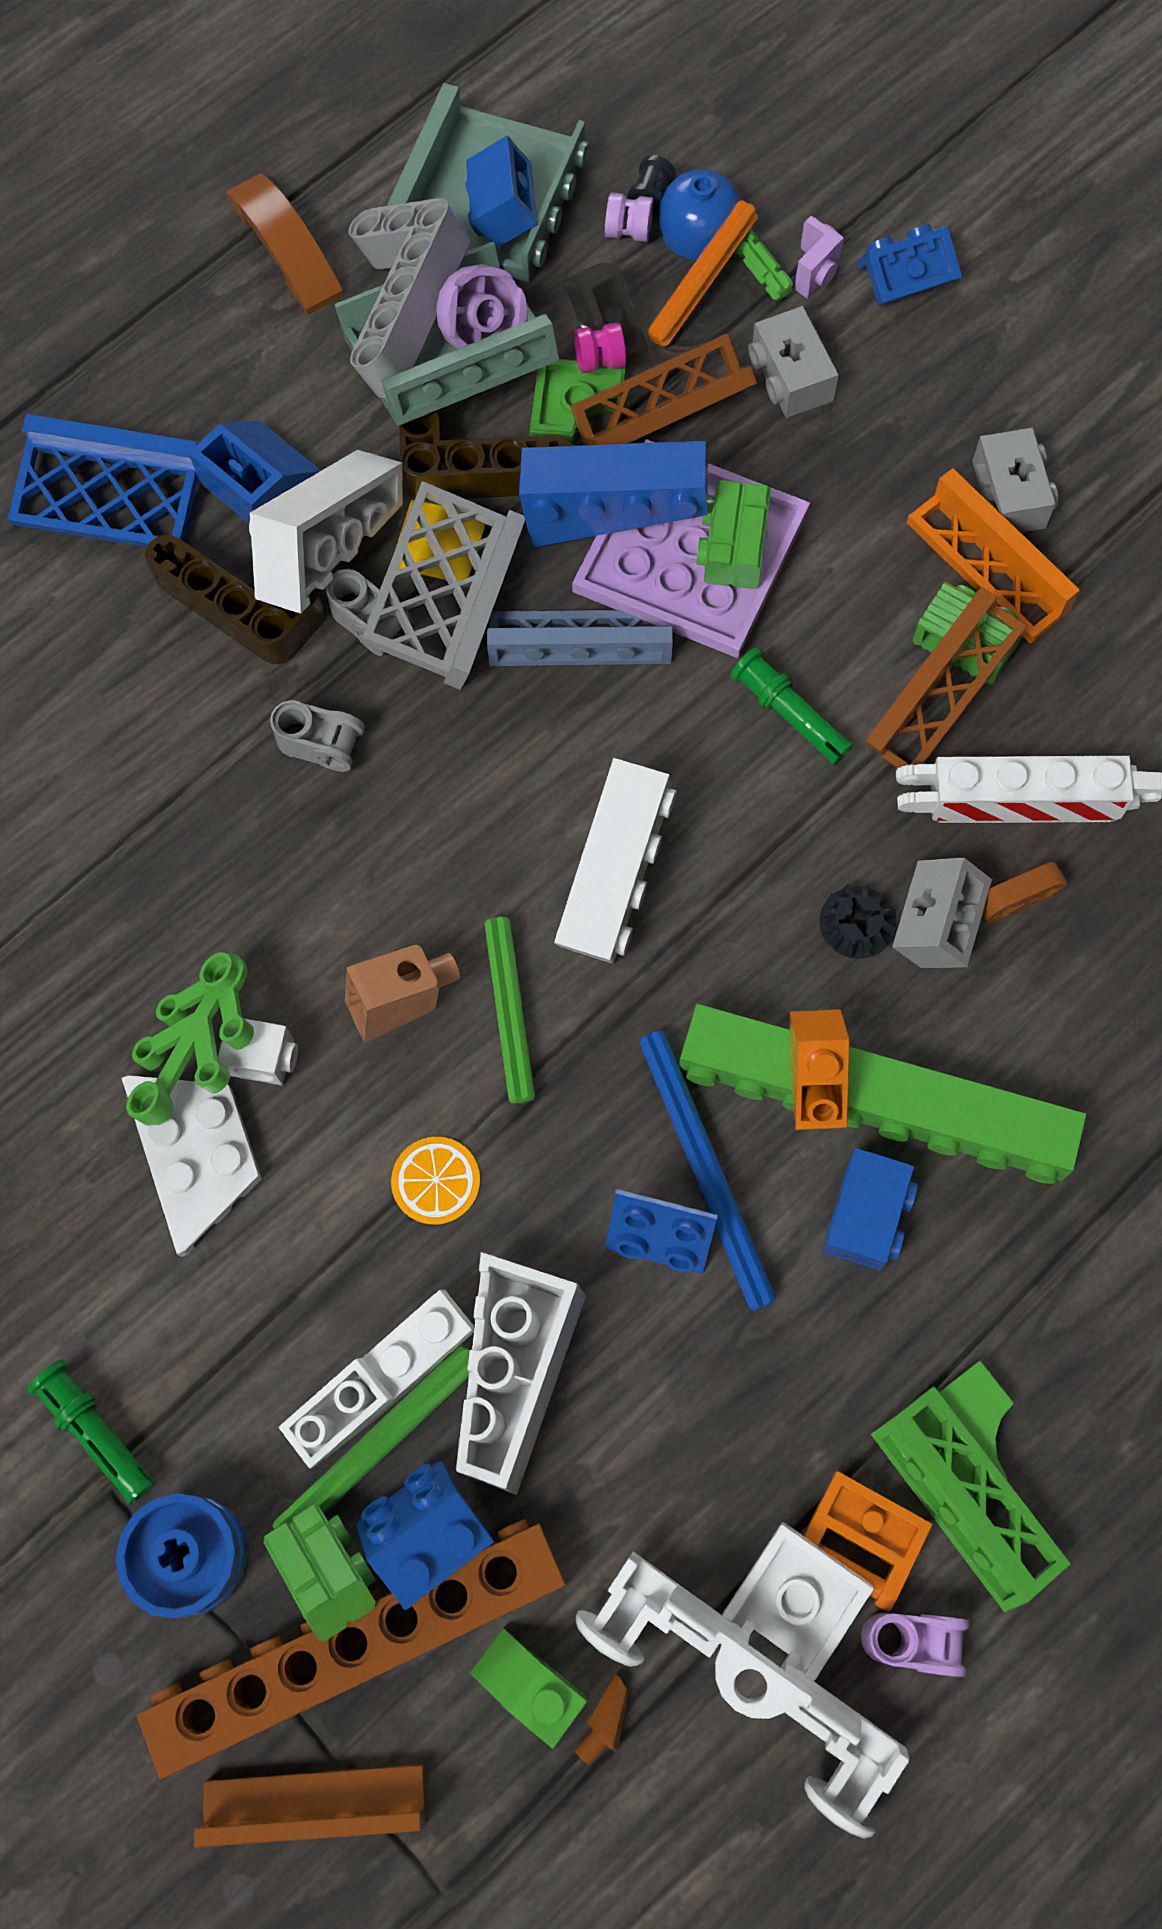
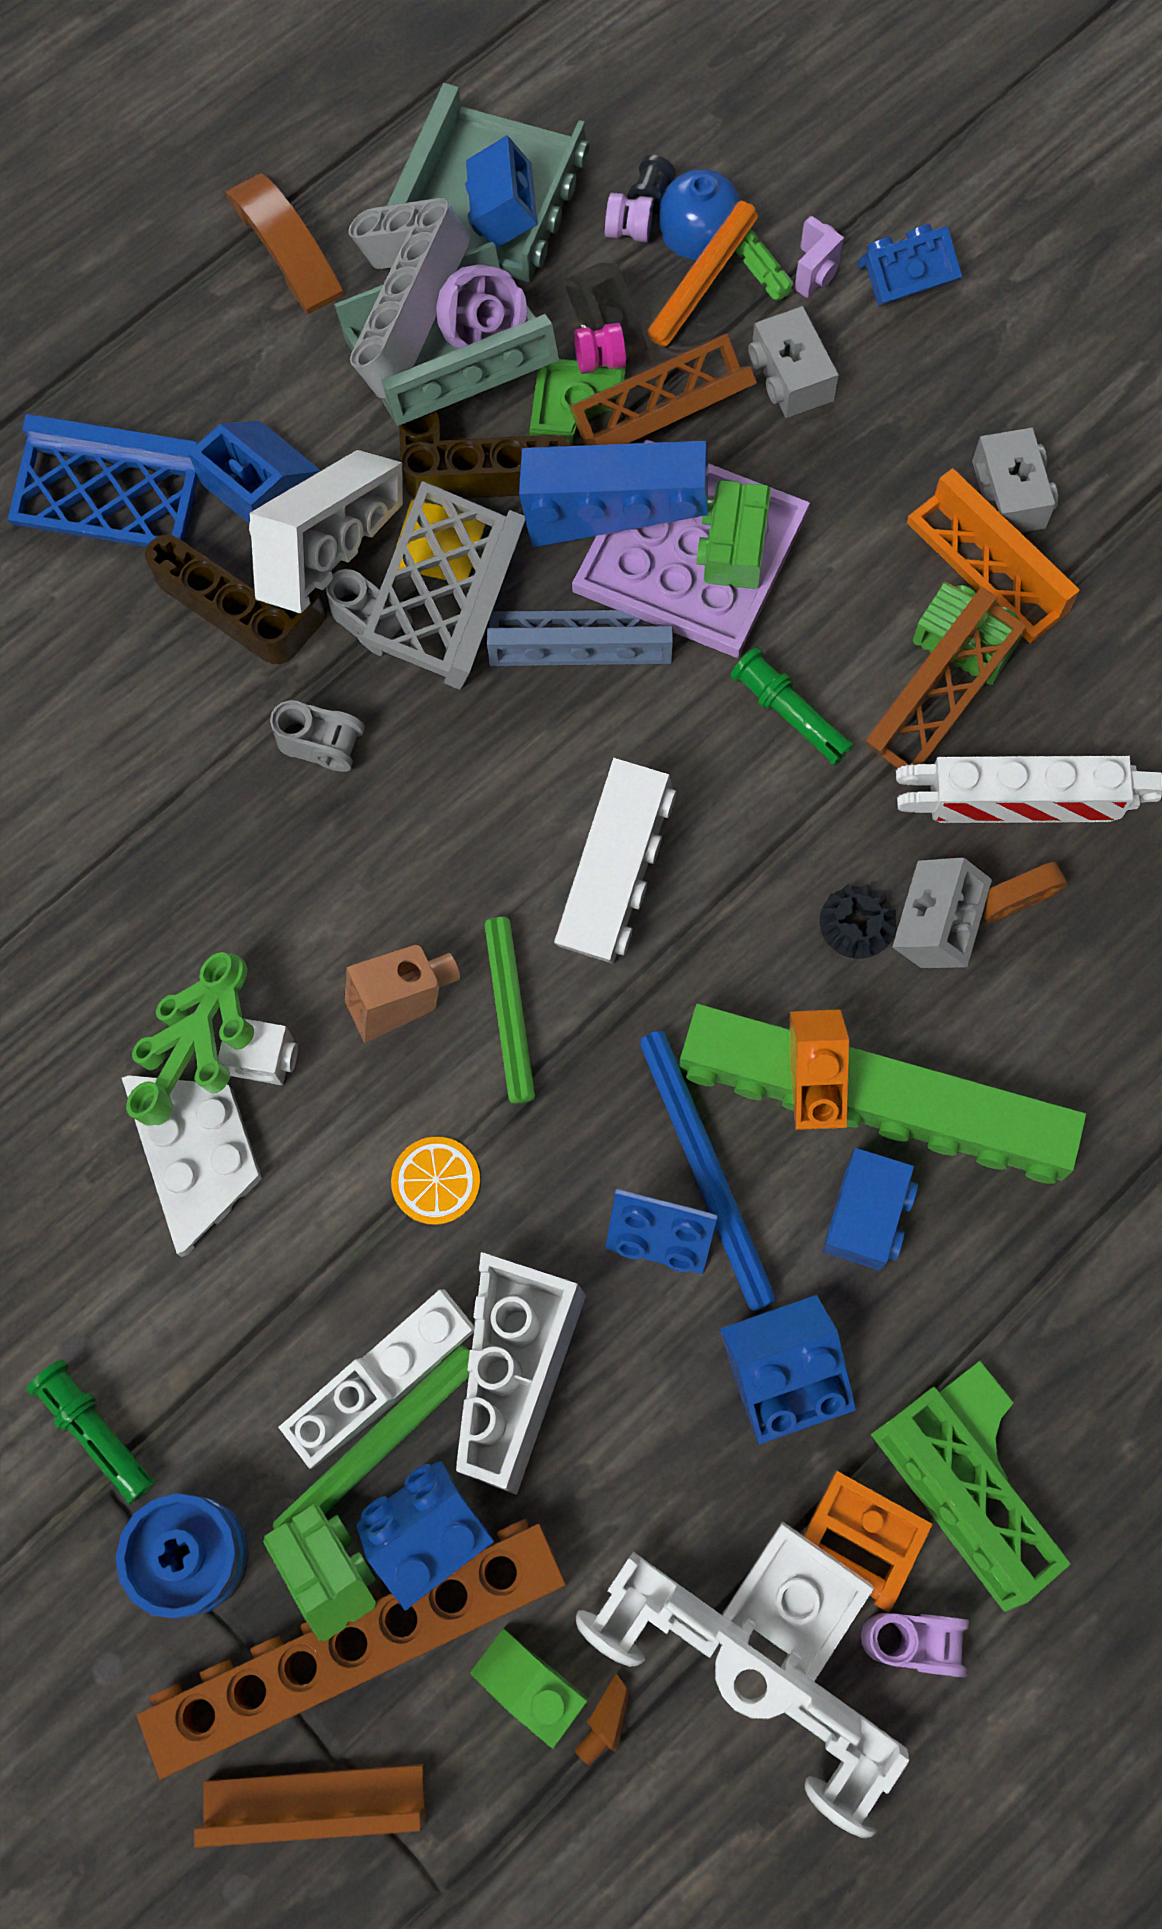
none -> blue slope [720,1295,856,1445]

